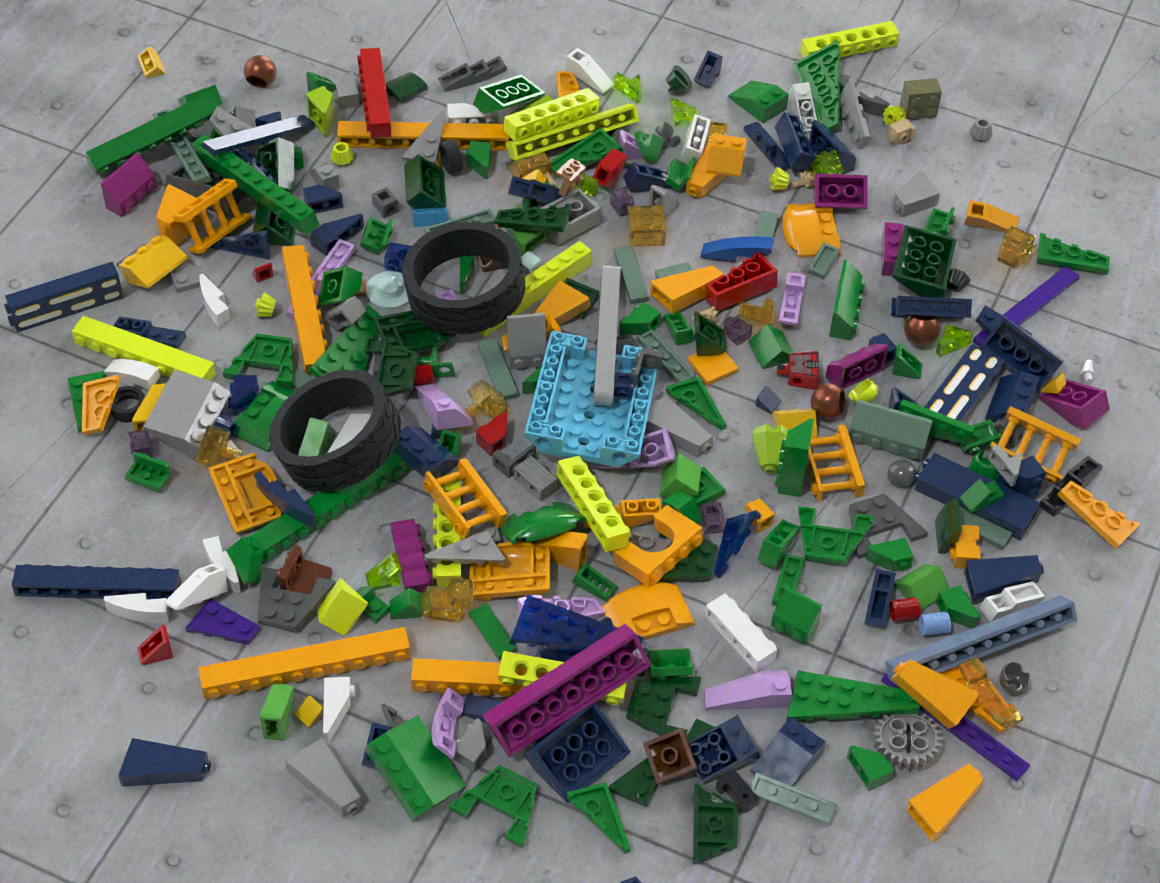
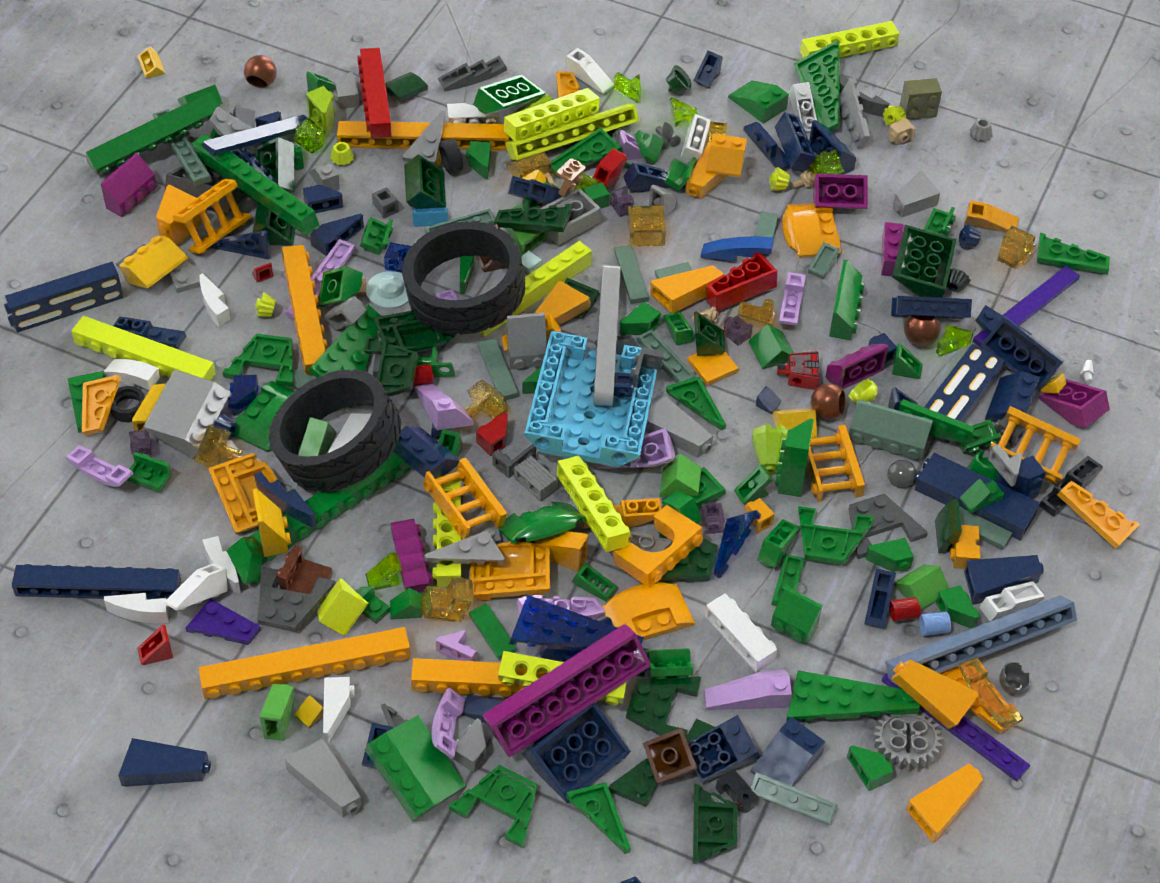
none -> lavender slope [66,445,133,487]
none -> yellow slope [253,489,291,557]
none -> clear neon green head [294,118,325,154]
none -> lavender slope [436,631,476,661]
none -> green brick [583,183,610,209]
none -> green slope [734,464,774,505]
none -> dark blue piece [959,224,981,248]

